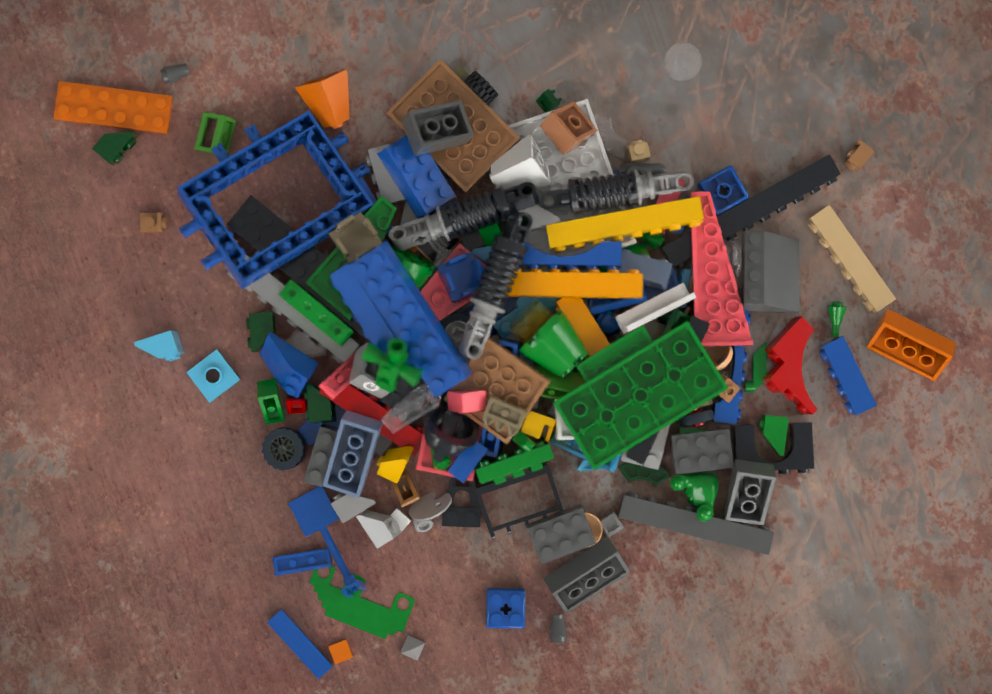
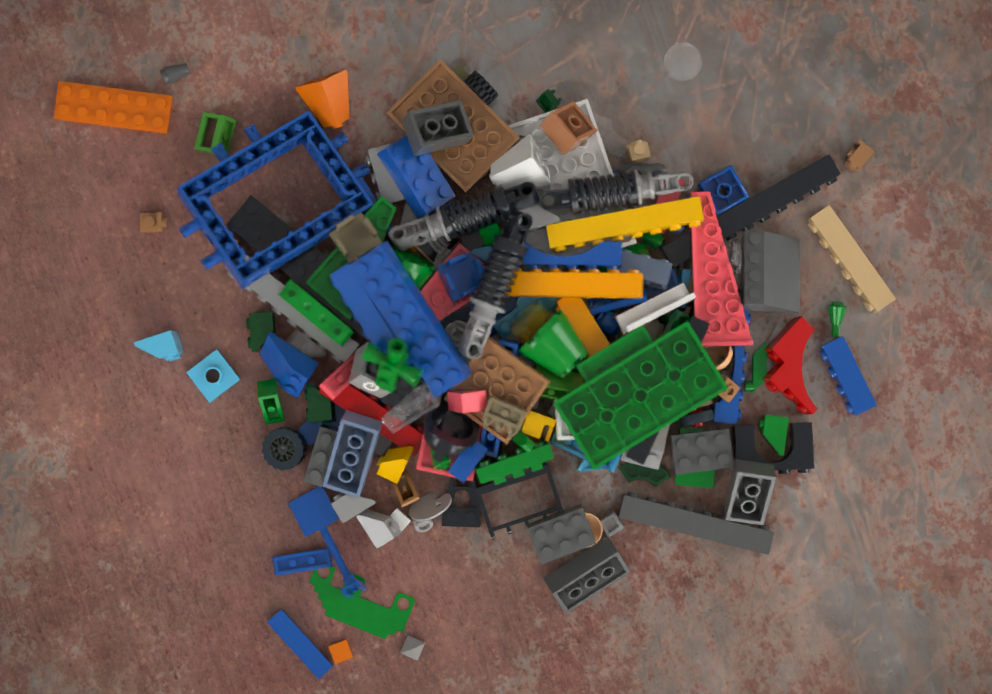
dark green slope [92,132,138,166] -> none
red slope [286,396,307,414] -> none
blue brick [486,588,525,629] -> none
dark grey cone [549,615,568,643] -> none
green head [670,474,718,522] -> none
orange slope [866,308,956,382] -> none

